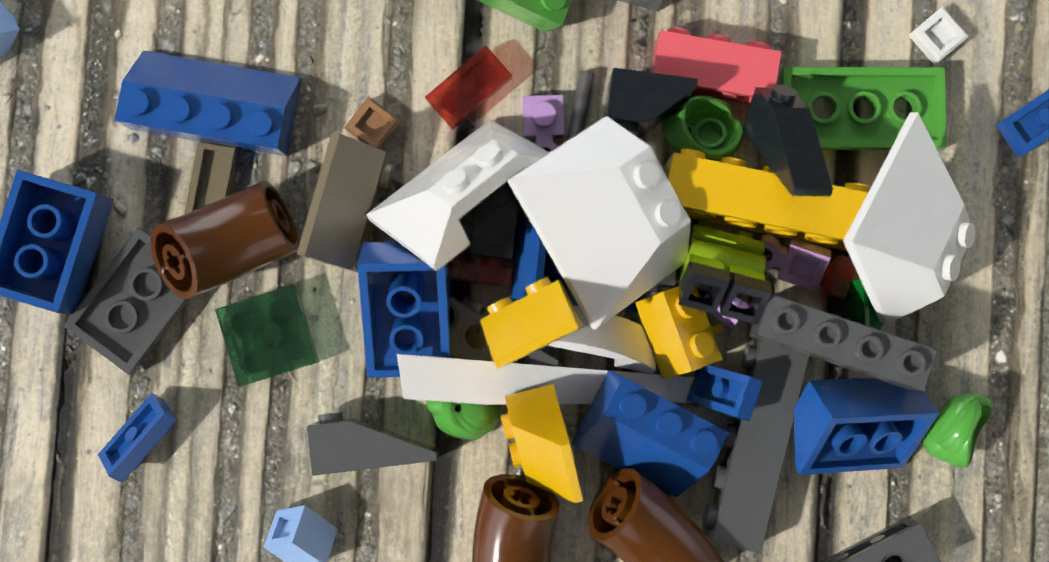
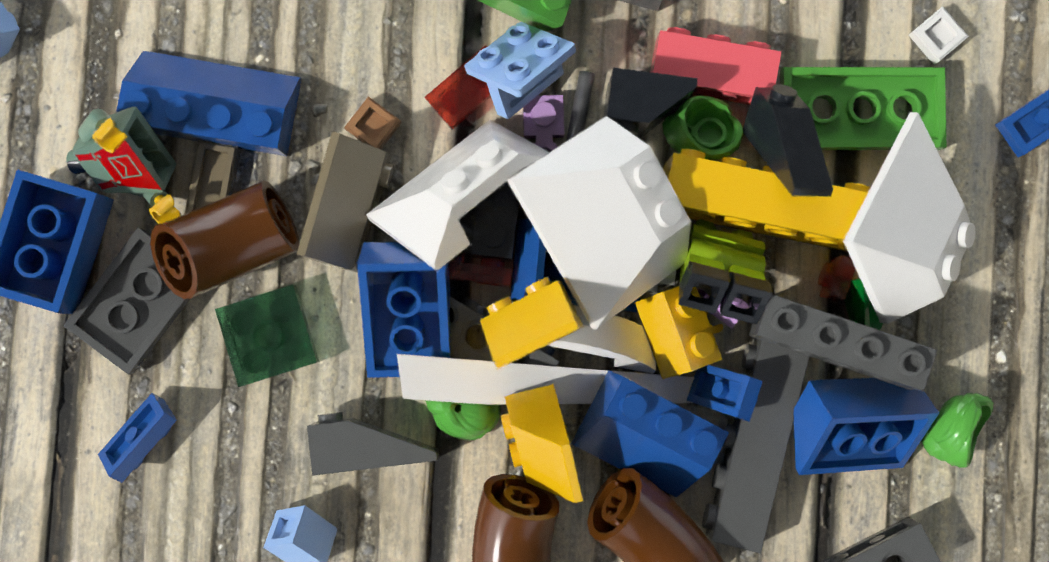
lavender plate [760,234,831,292] -> none
none -> torso [66,106,181,224]
none -> light blue bracket [464,22,576,119]

